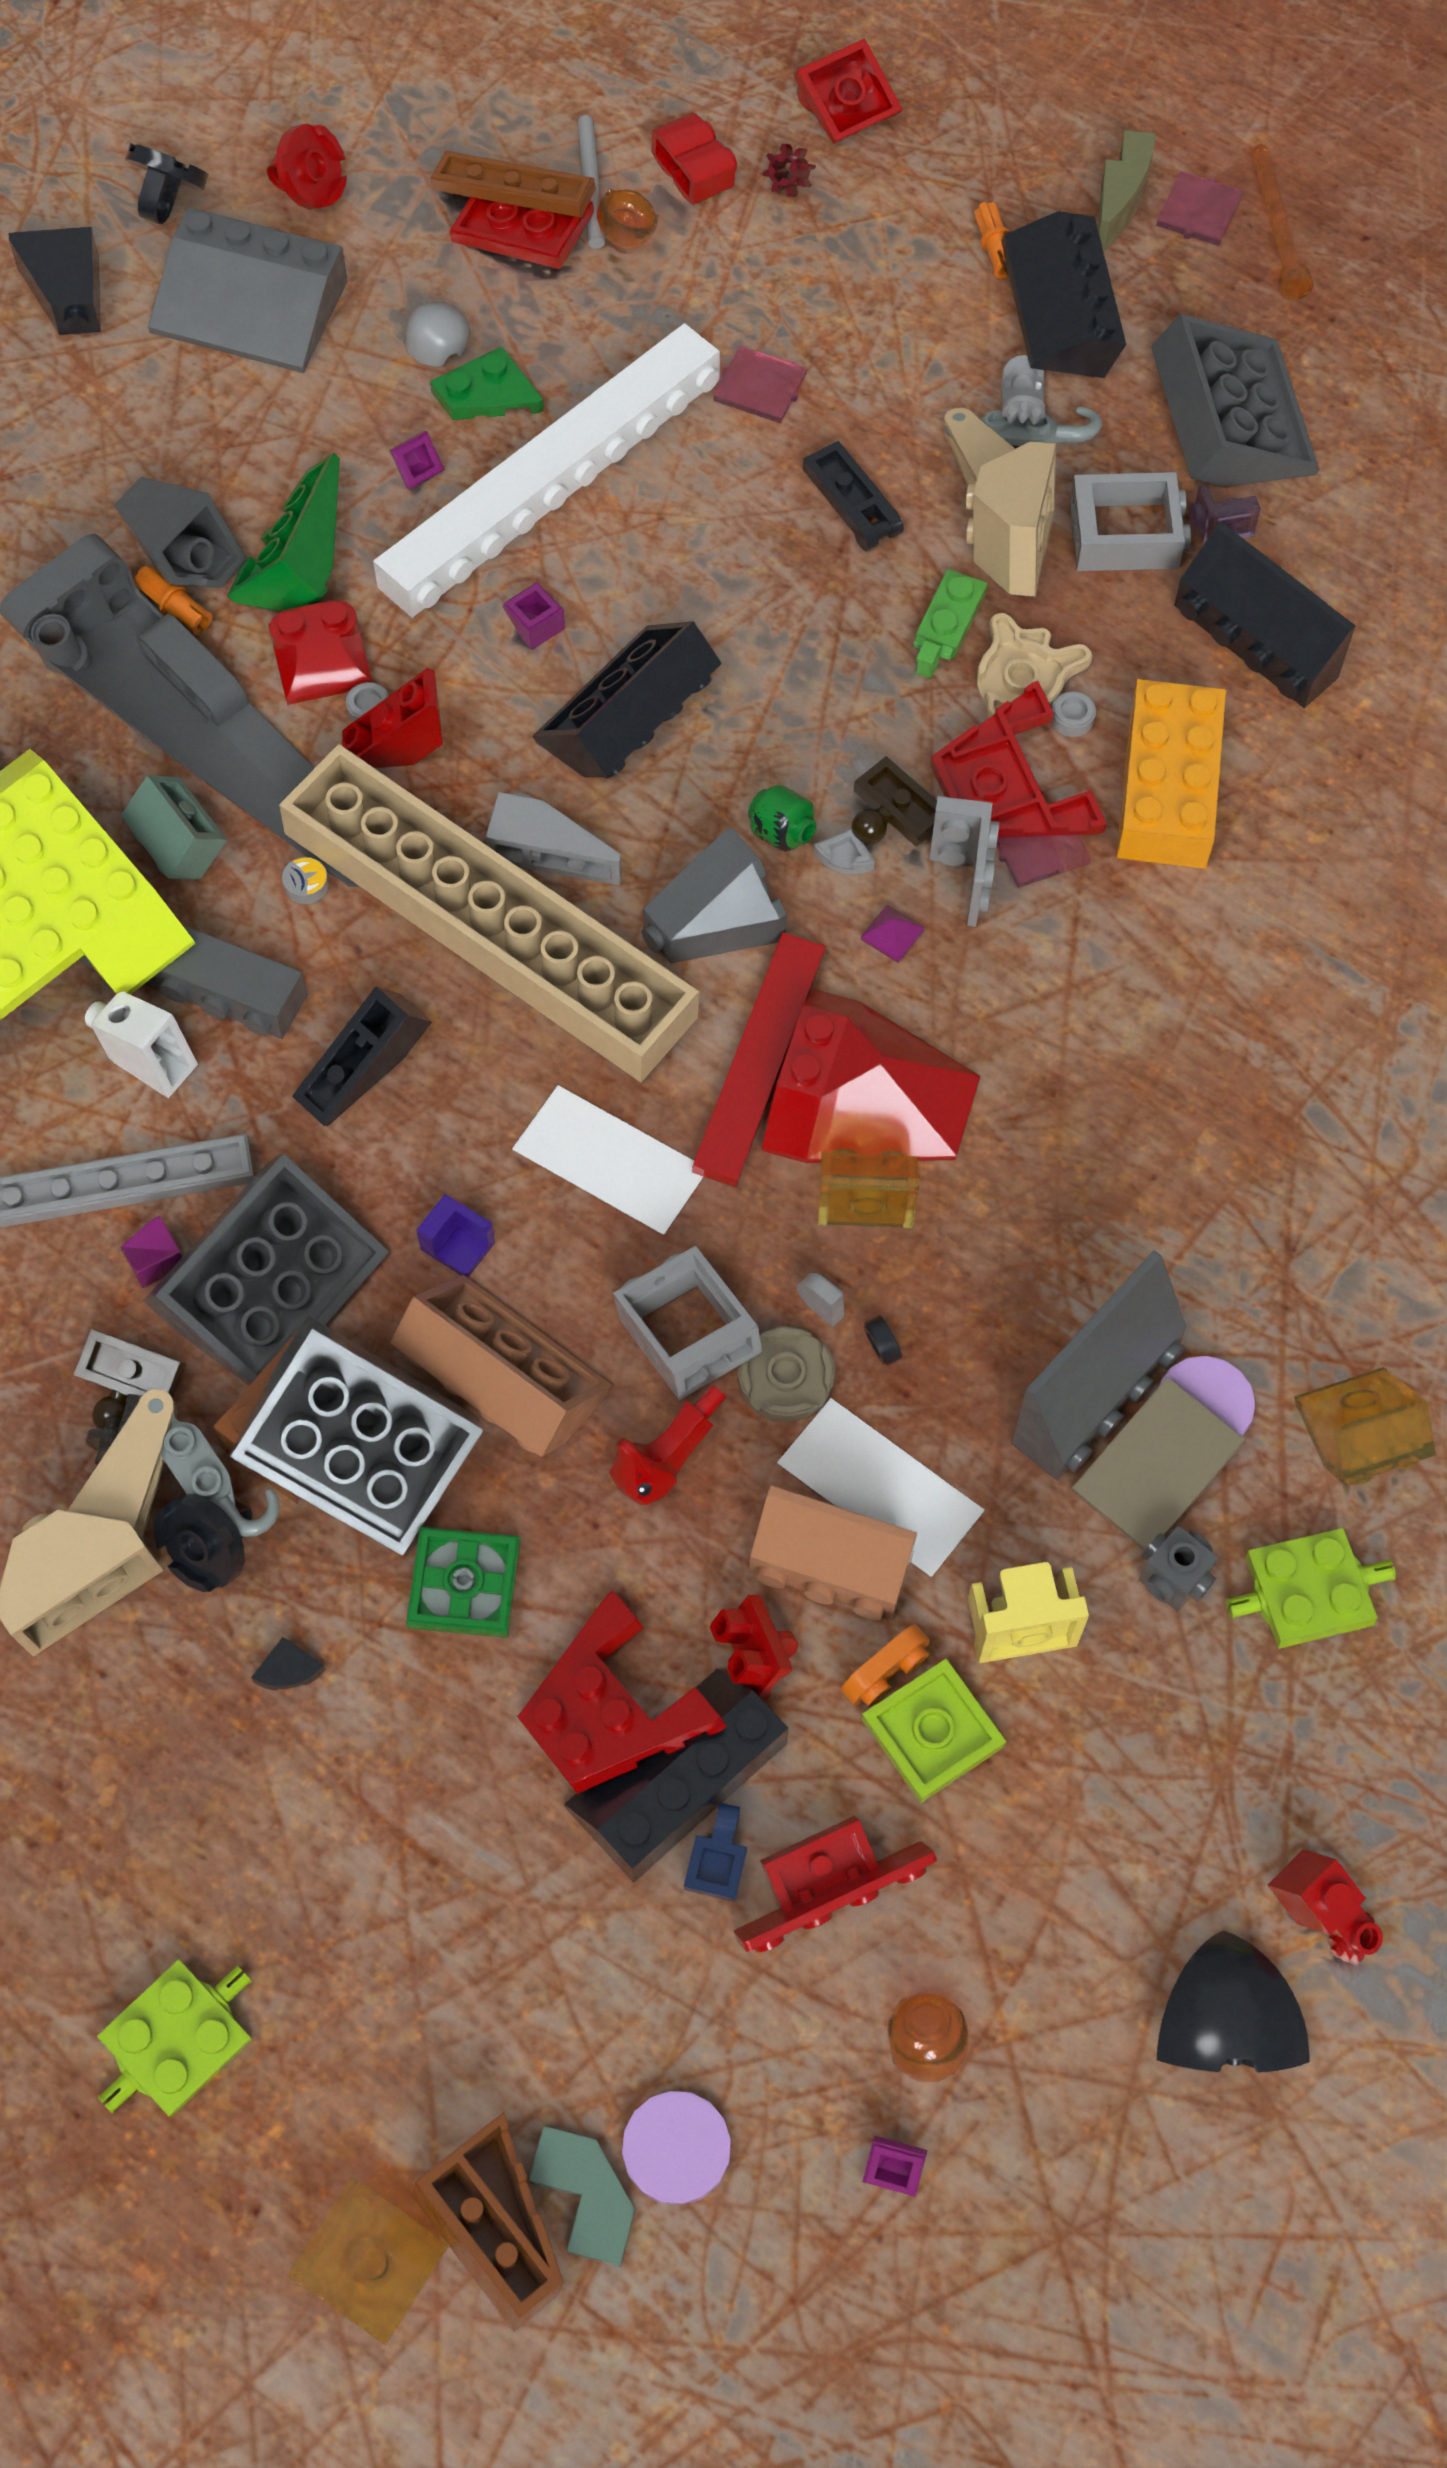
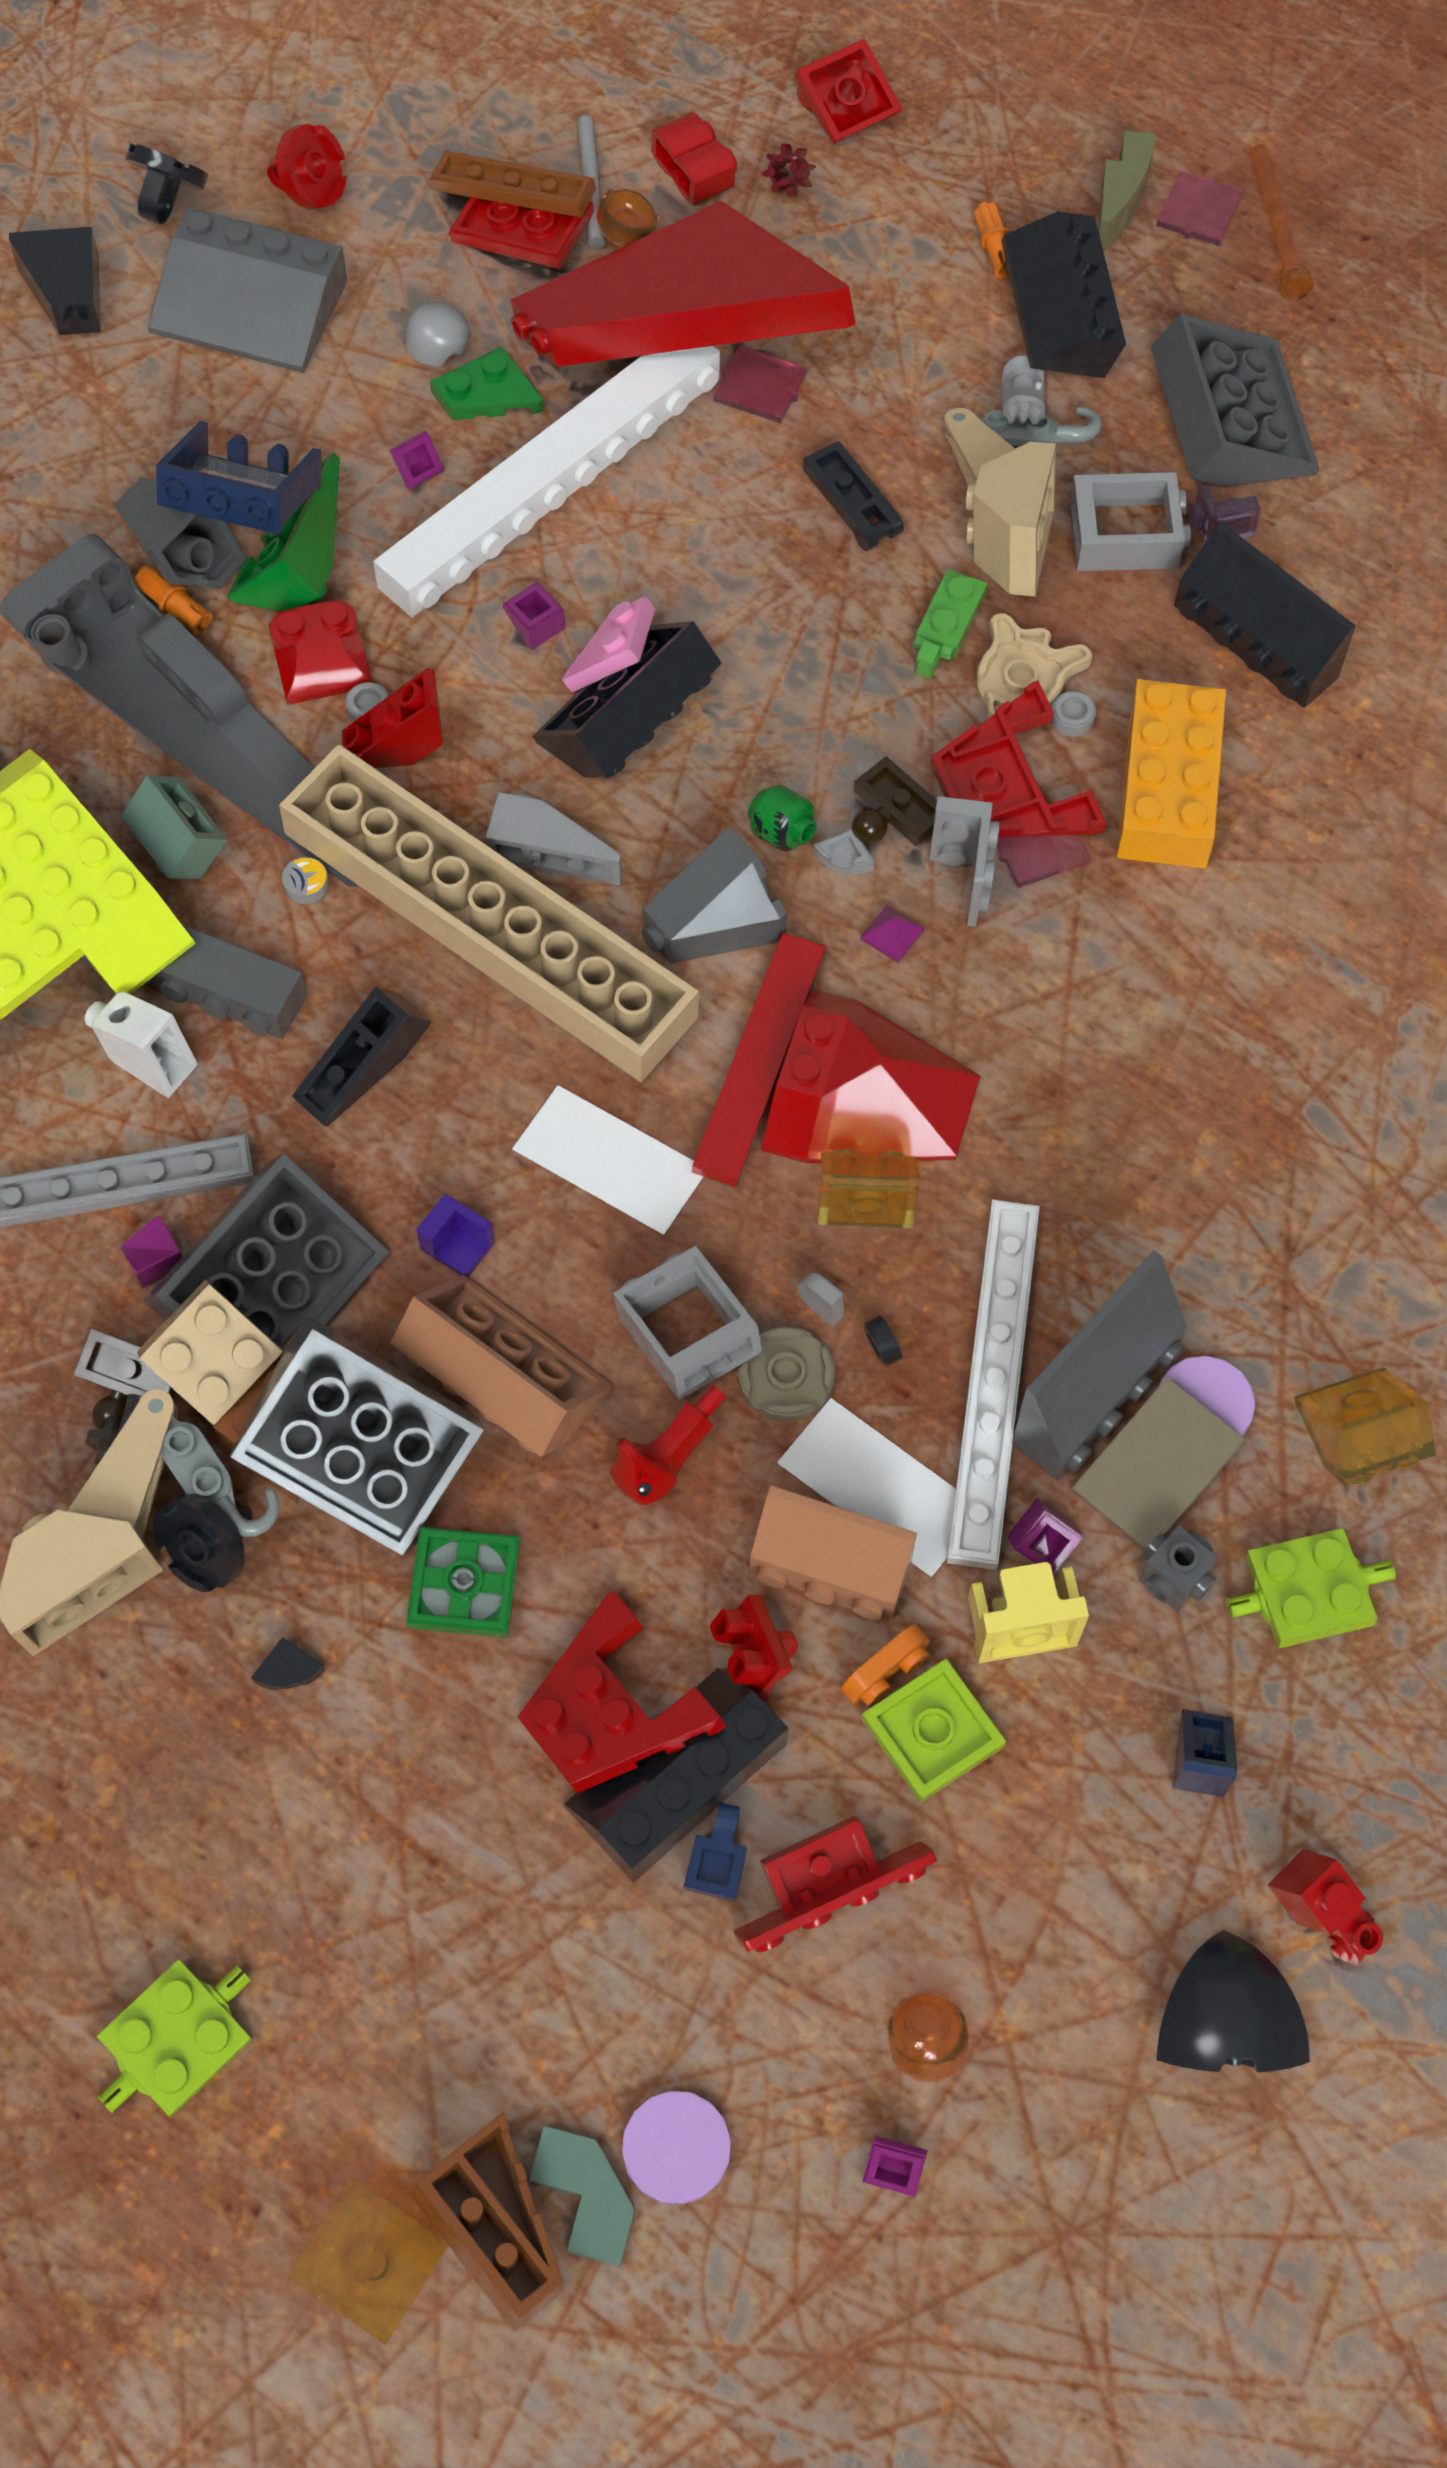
none -> tan brick [137,1279,283,1425]
none -> dark blue window [156,421,321,535]
none -> red slope [510,201,856,367]
none -> bright pink wing [562,596,655,693]
none -> white tile [947,1199,1040,1570]
none -> magenta slope [1008,1498,1083,1575]
none -> dark blue slope [1172,1709,1238,1797]

